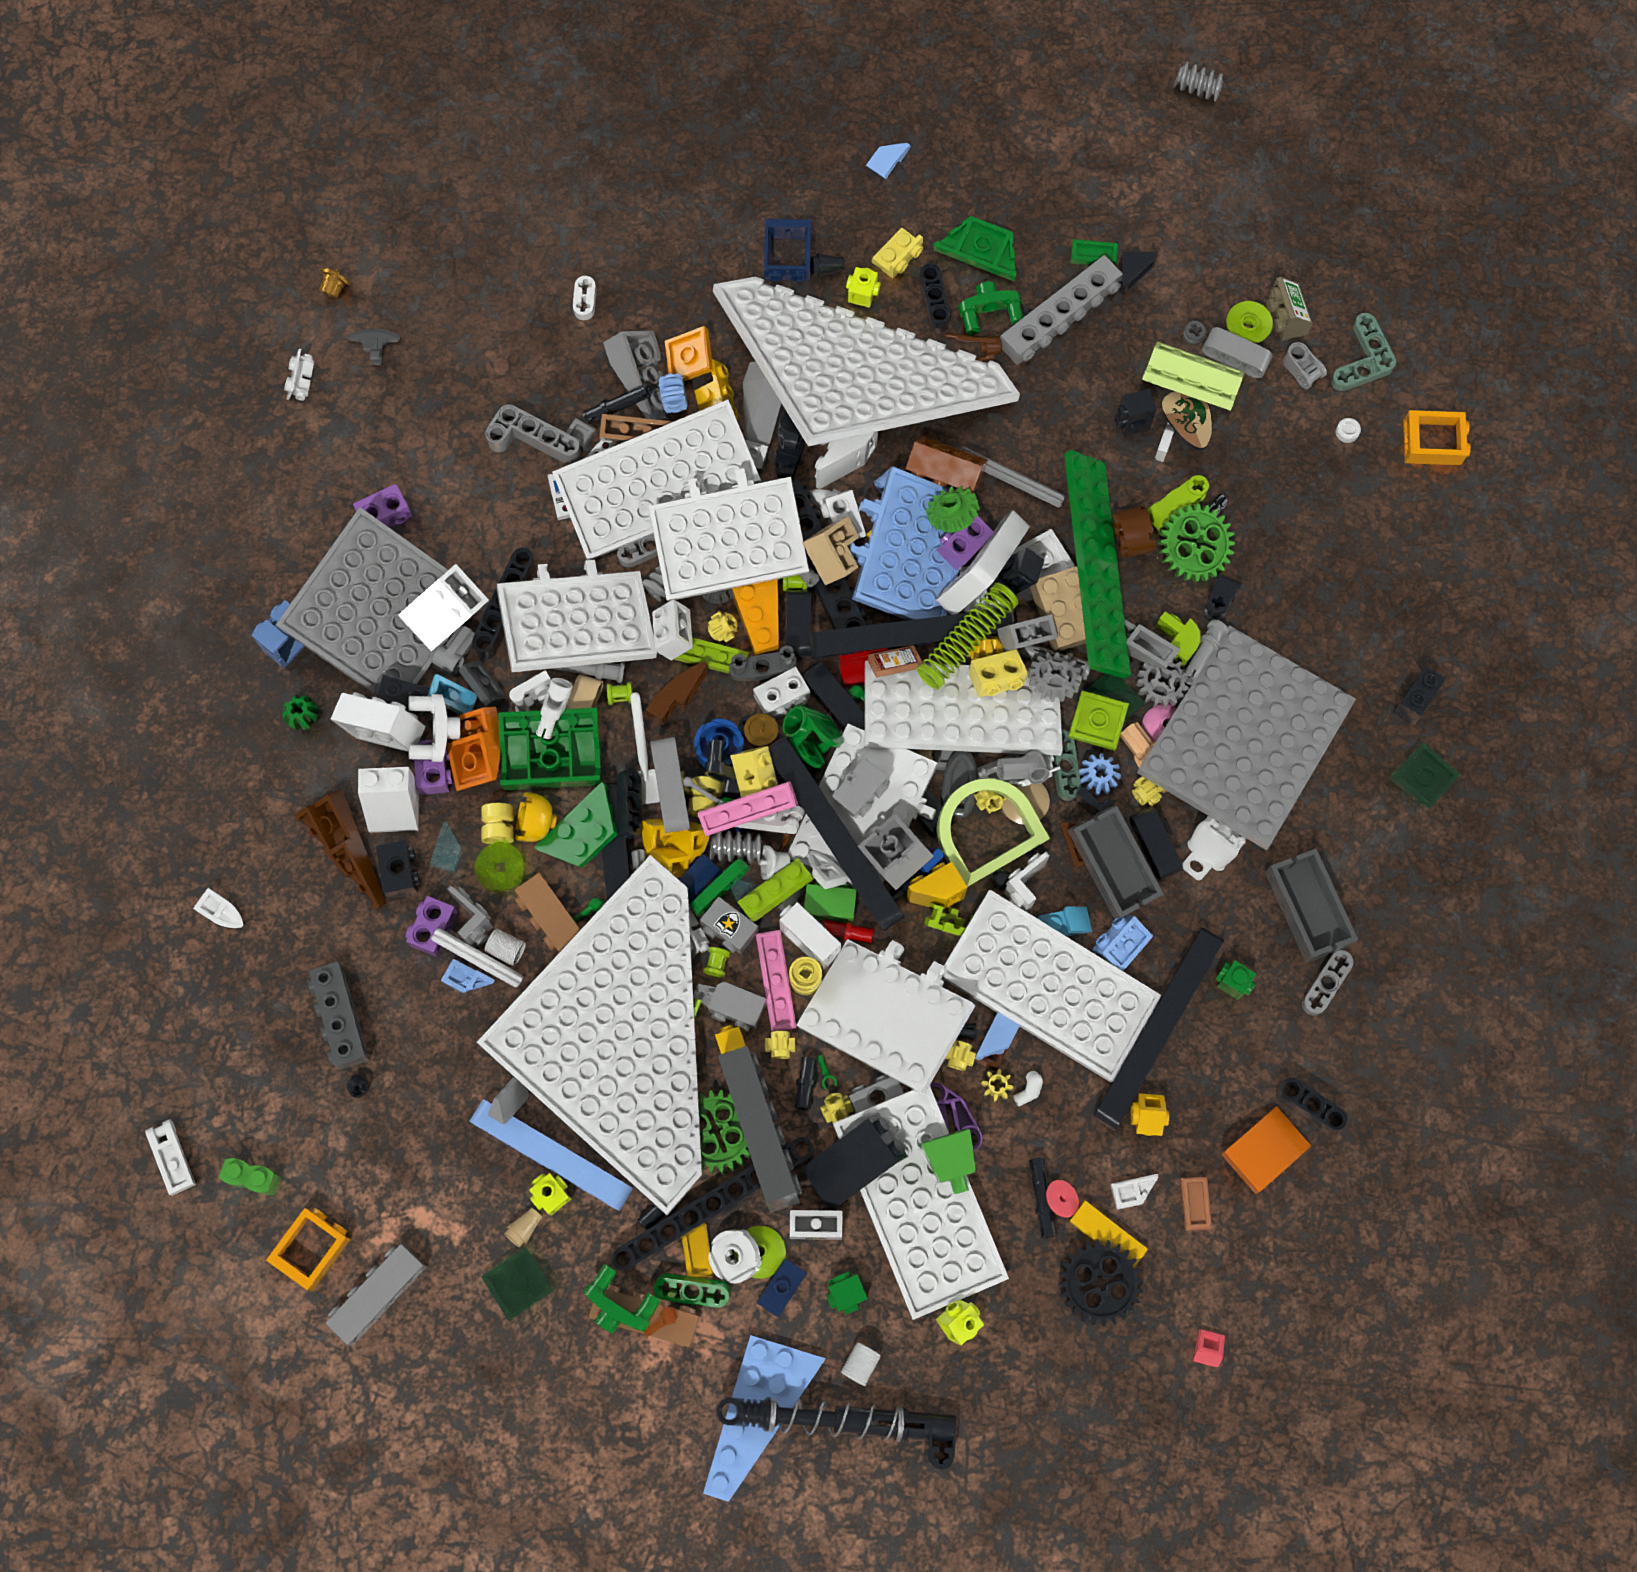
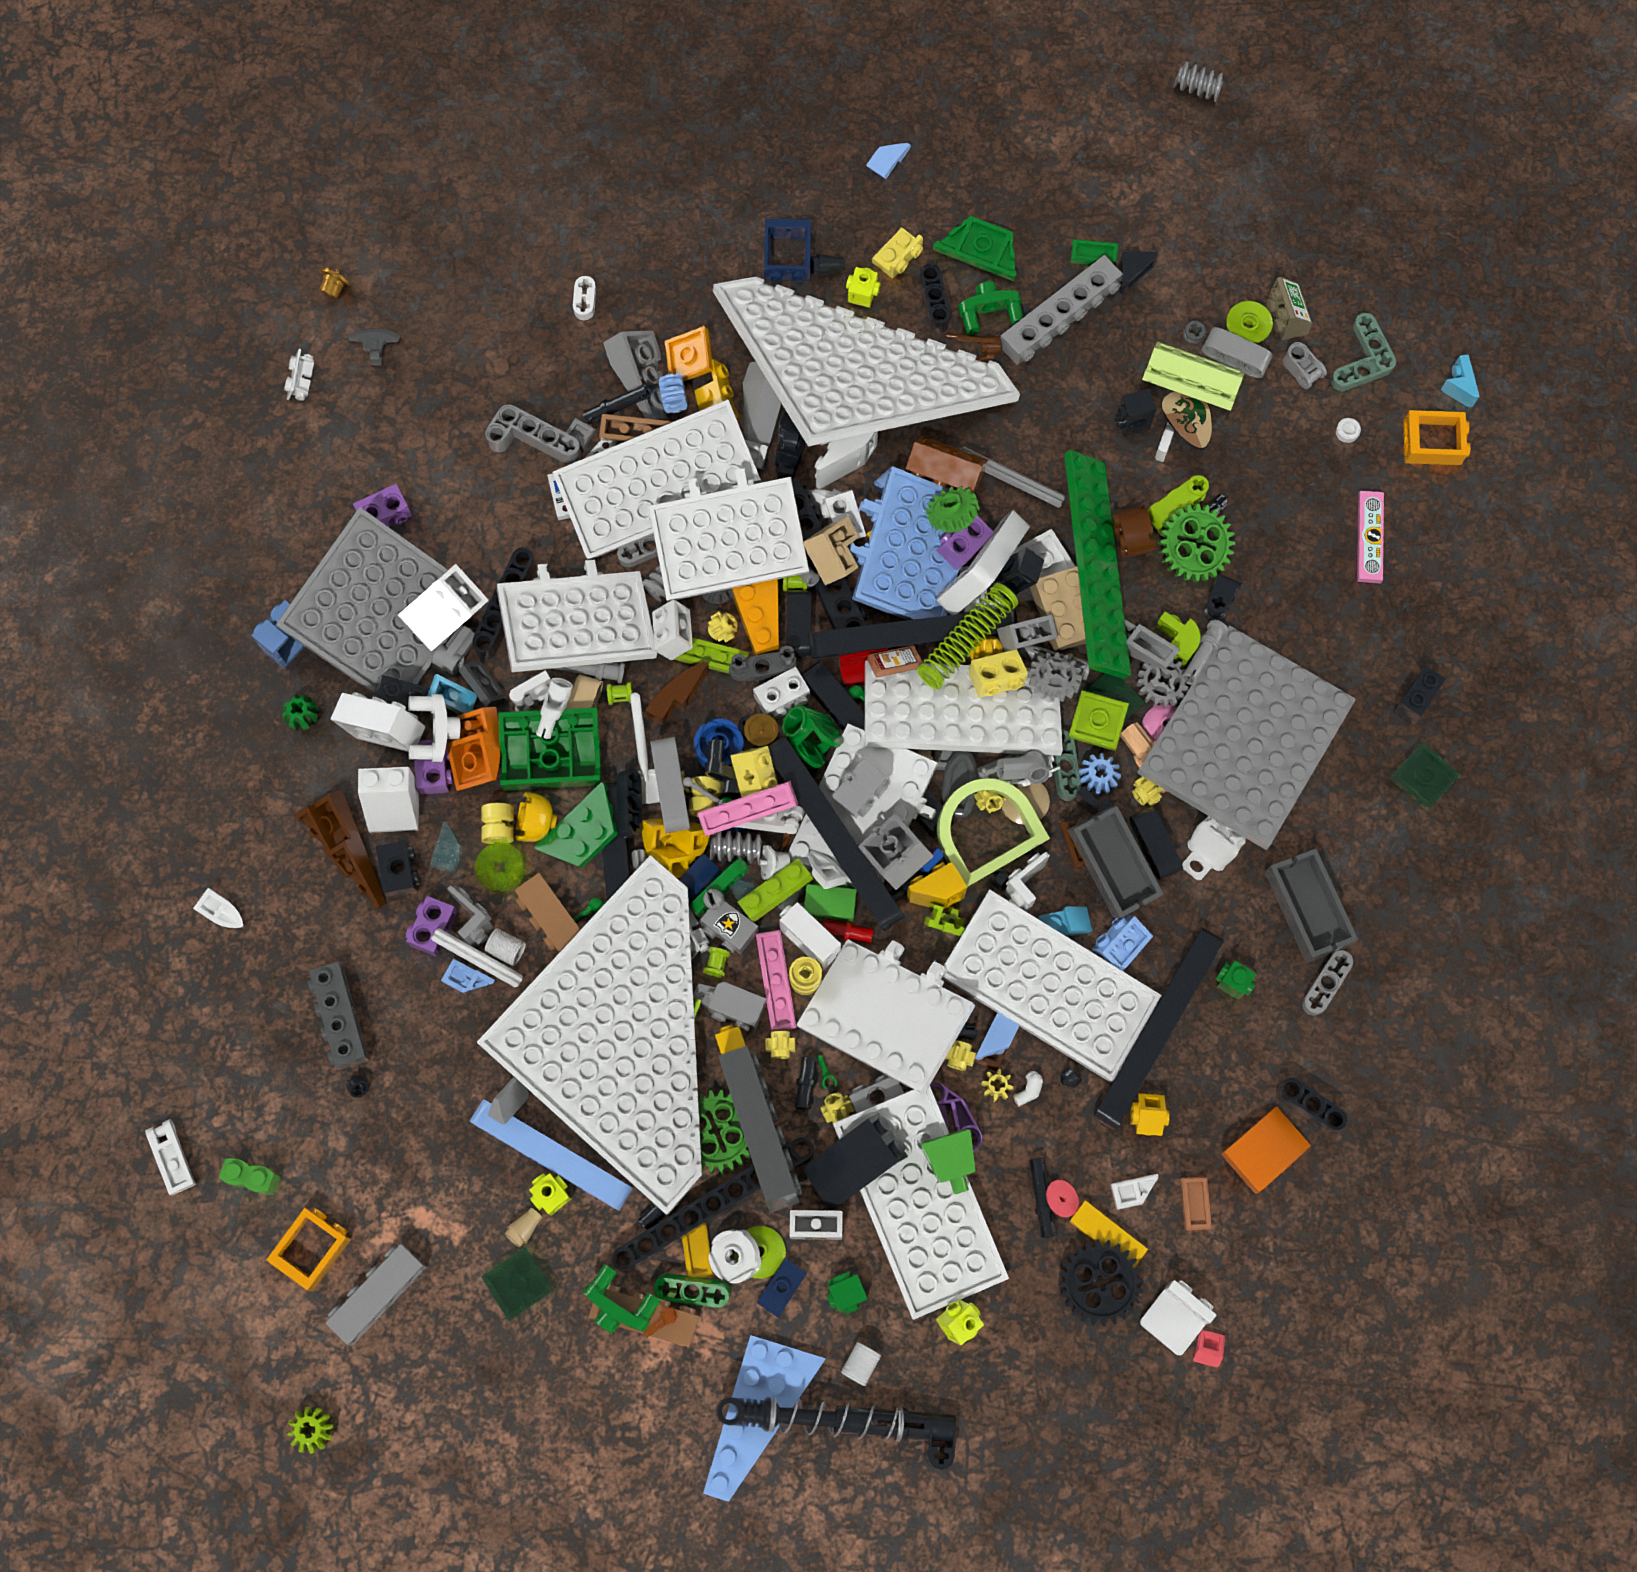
none -> lime gear [287,1407,334,1454]
none -> light grey hinge [703,889,724,910]
none -> black hinge [1060,1066,1083,1089]
none -> white bracket [1140,1280,1216,1355]
none -> tile [1357,491,1384,583]
none -> medium azure slope [1441,354,1480,407]

